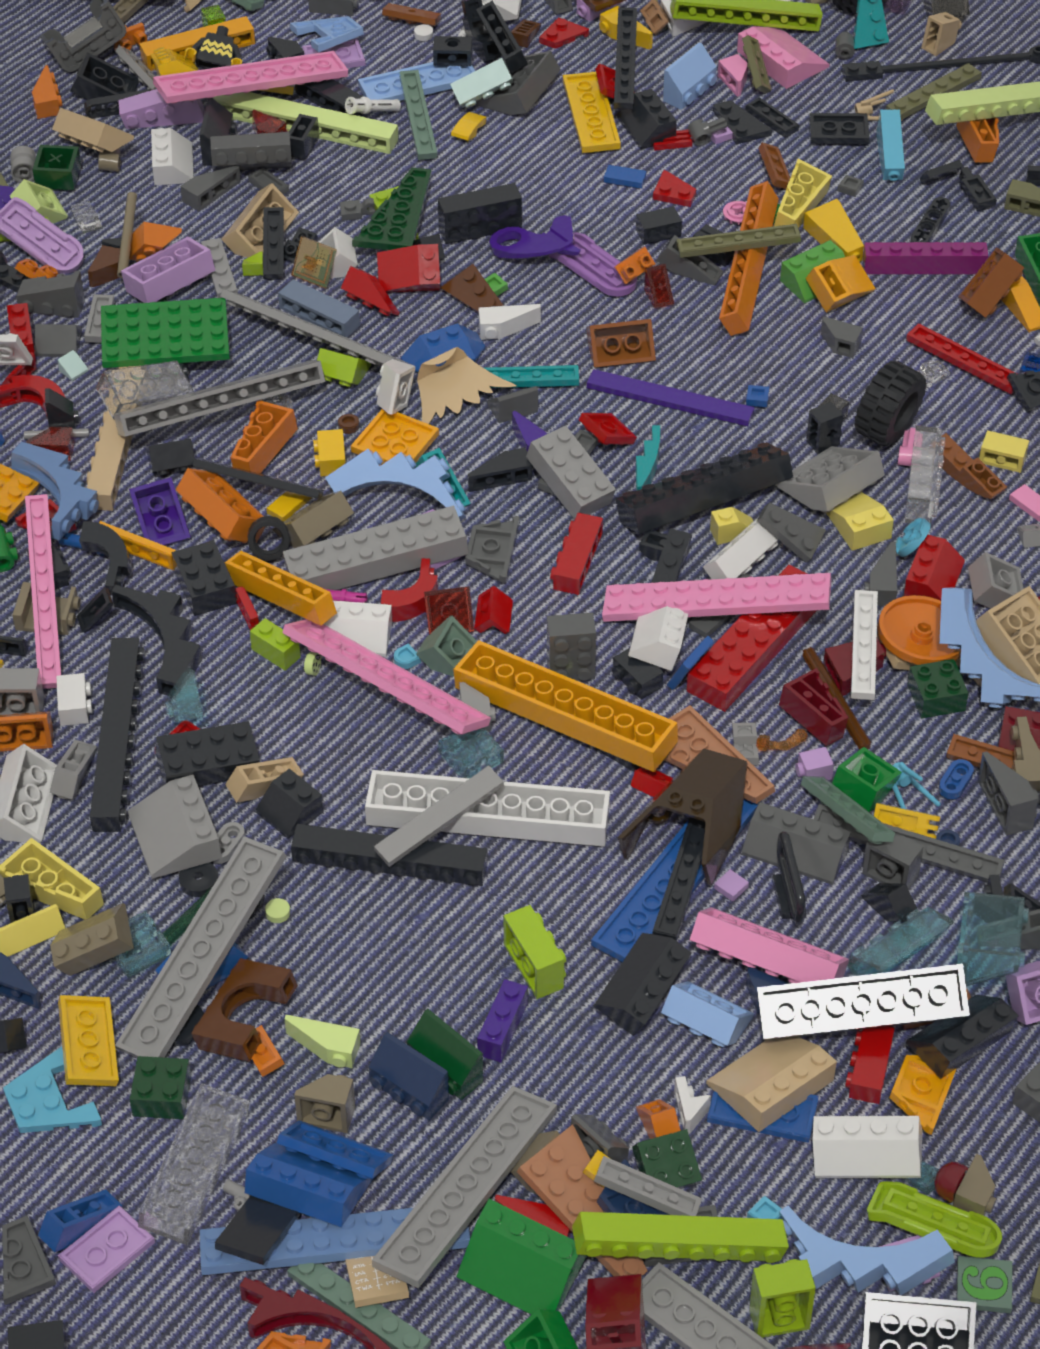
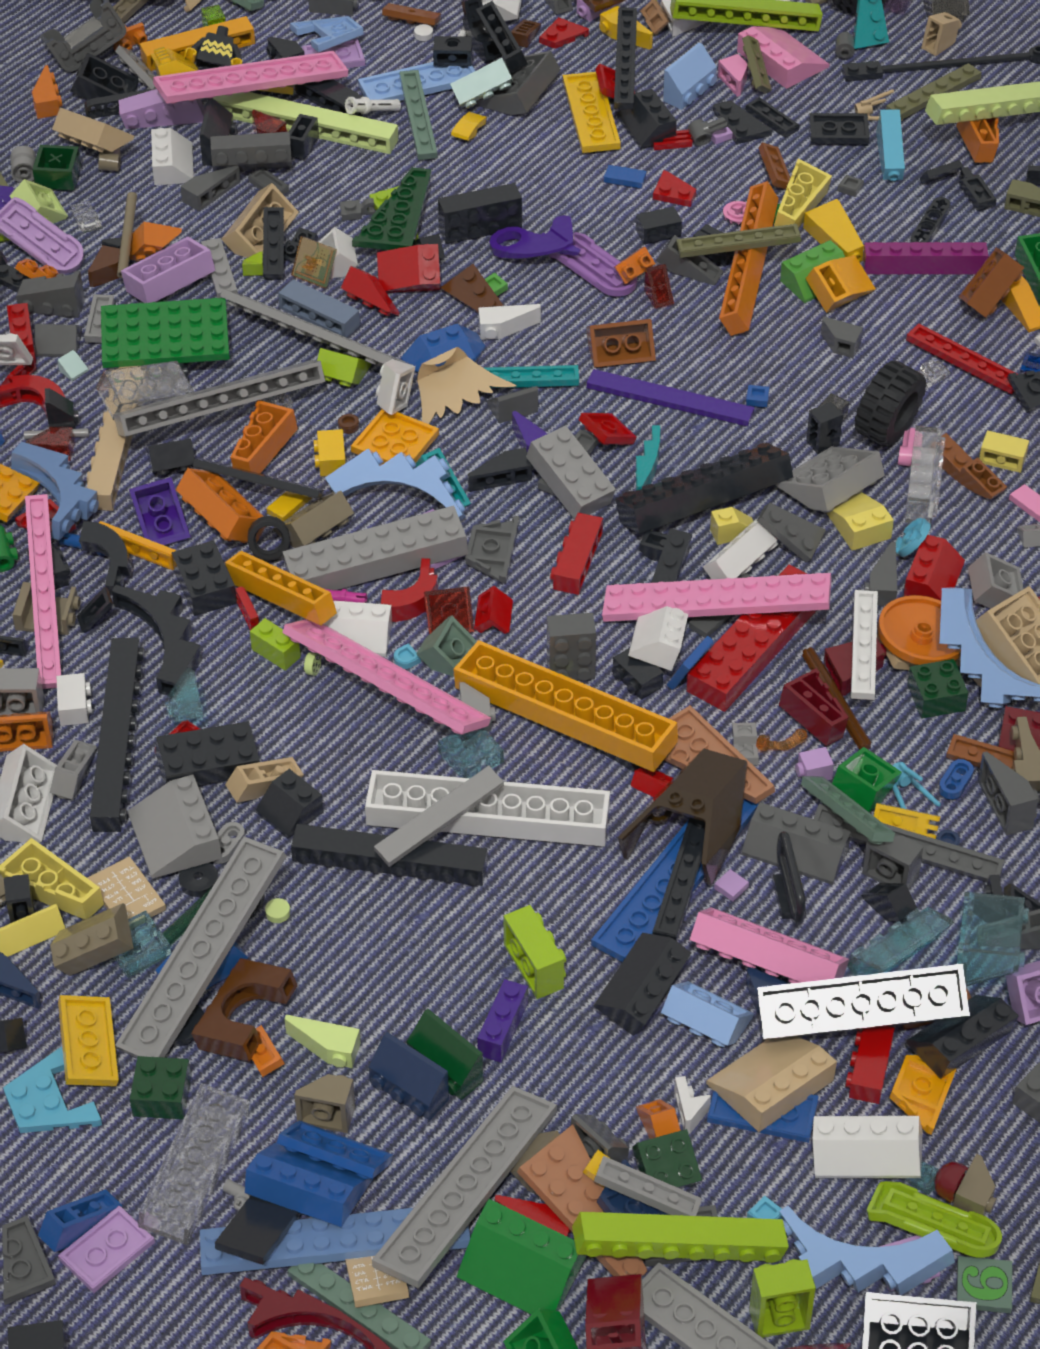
none -> tan tile [88,856,166,928]

